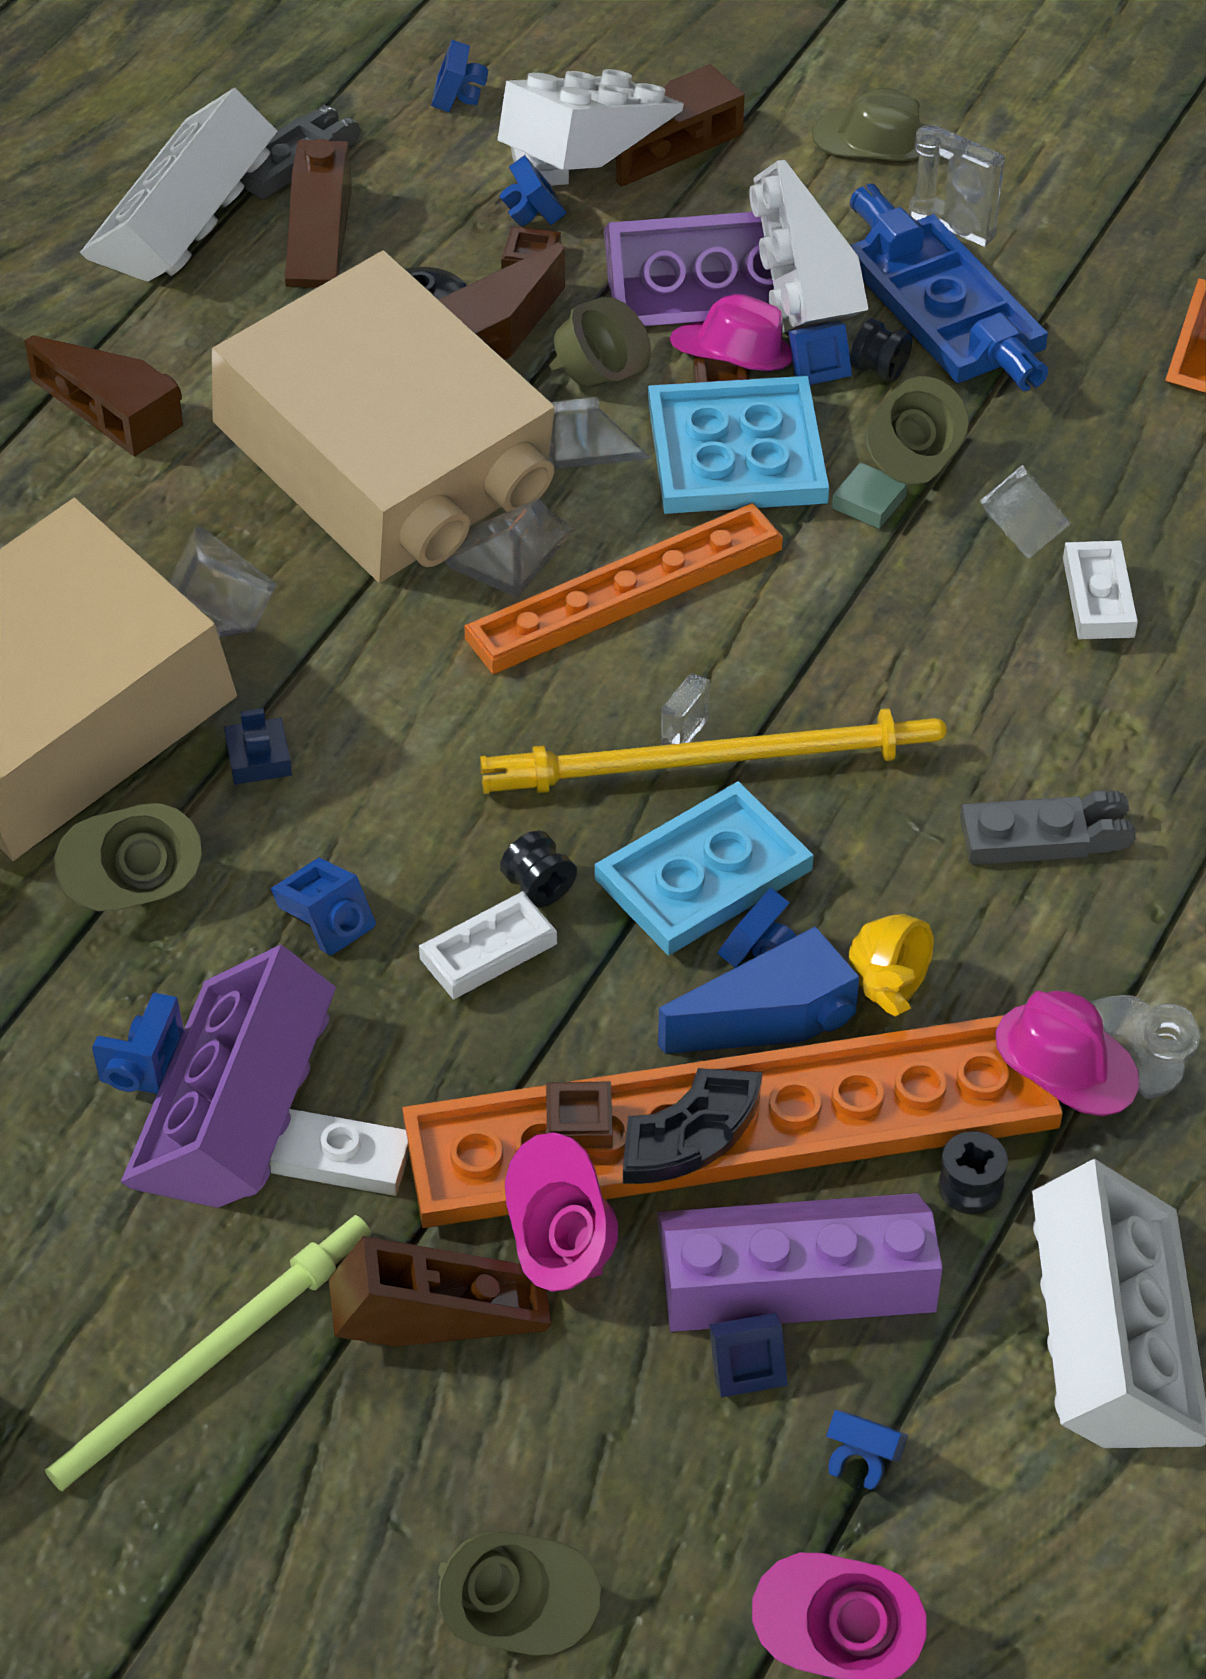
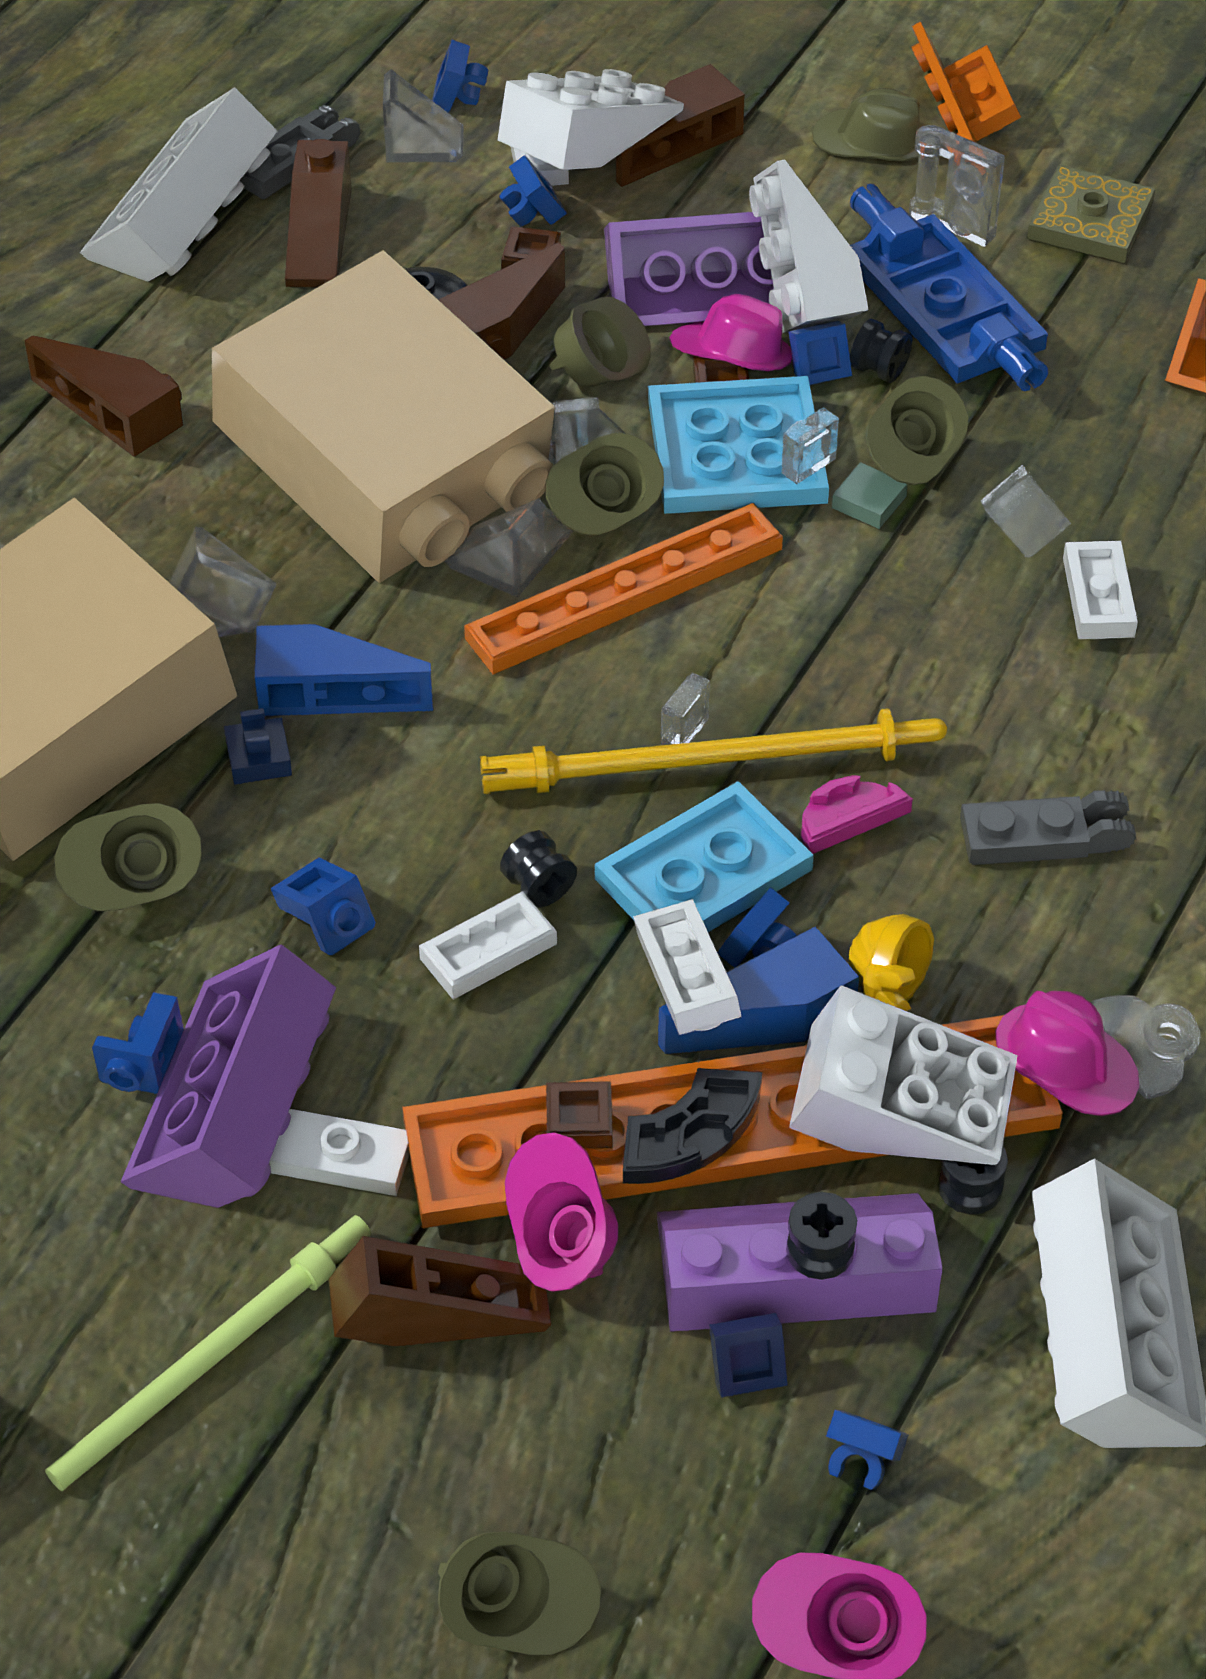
none -> blue slope [255,624,433,716]
none -> clear slope [383,69,464,163]
none -> olive piece [545,433,664,536]
none -> white plate [633,899,742,1035]
none -> clear plate [781,407,839,484]
none -> black wheel [786,1192,858,1280]
none -> white slope [789,985,1018,1165]
none -> dark pink plate [801,775,913,854]
none -> orange bracket [911,21,1022,175]
none -> olive plate [1027,164,1156,263]

